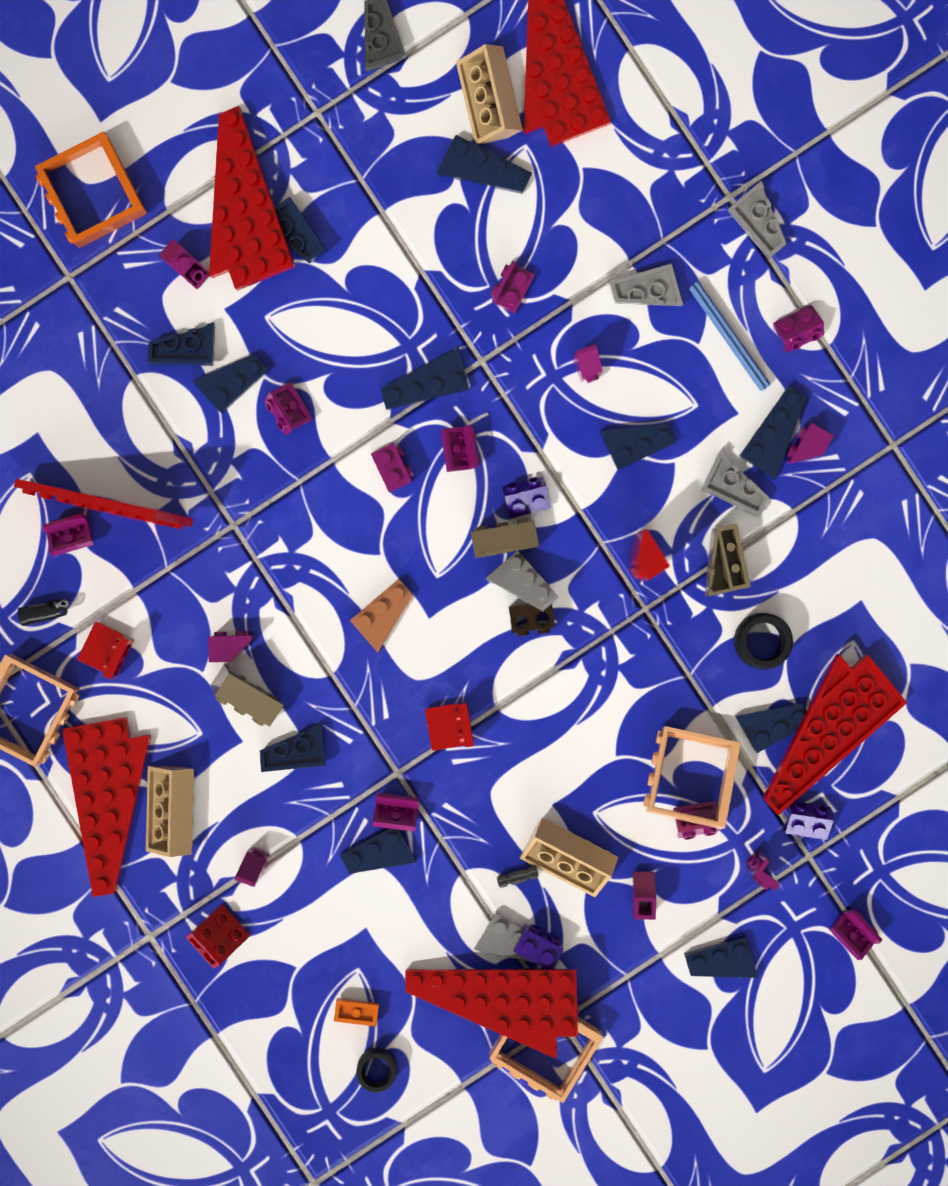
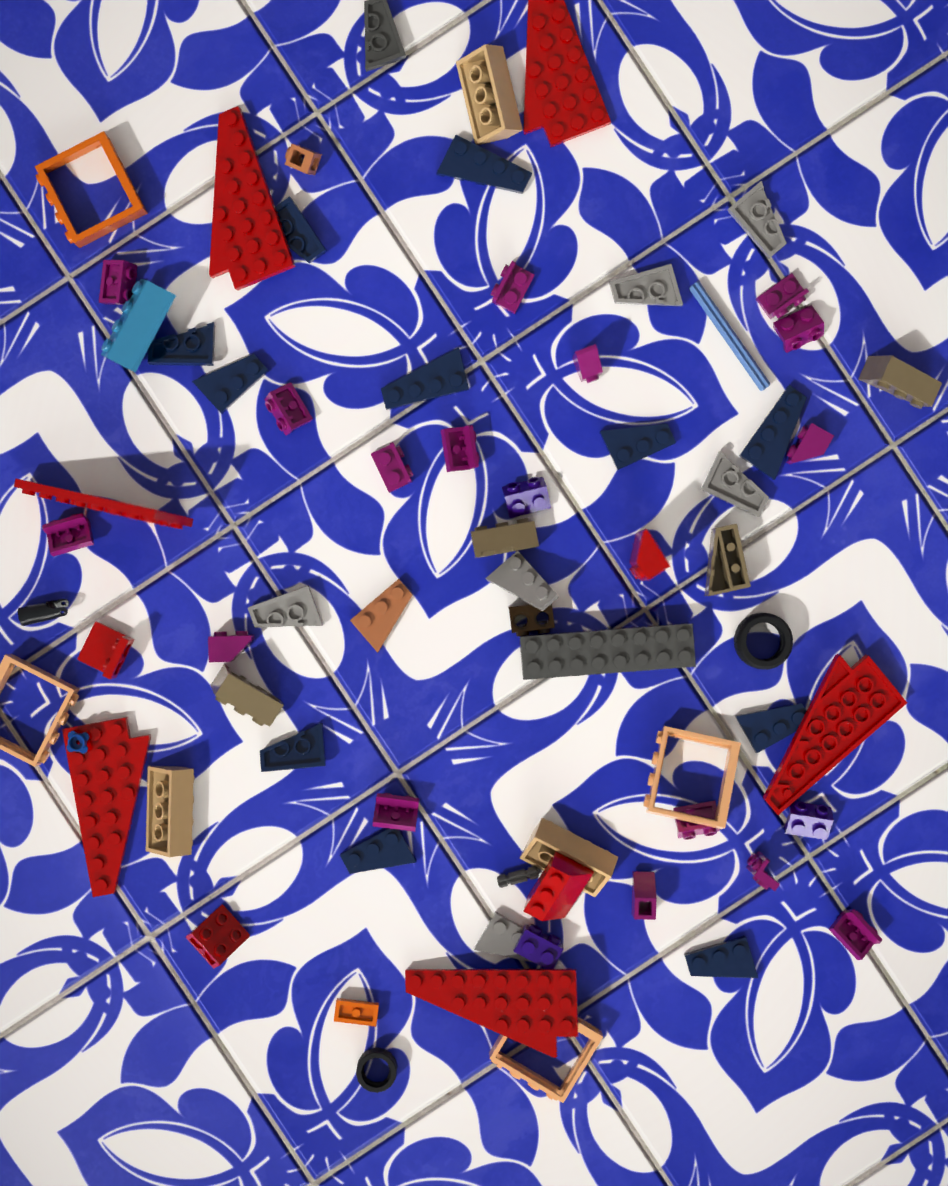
magenta slope [158,239,210,290] -> none
magenta slope [234,847,270,887] -> none
red bracket [425,701,474,751] -> none
none -> blue plate [66,731,90,754]
none -> magenta bracket [99,260,137,305]
none -> dark azure slope [101,279,176,373]
none -> light grey wing [248,585,323,628]
none -> nougat brick [285,144,322,175]
none -> dark grey brick [519,623,696,680]
none -> red slope [523,851,594,921]
none -> magenta bracket [756,273,809,320]
none -> dark tan wedge [858,355,942,409]

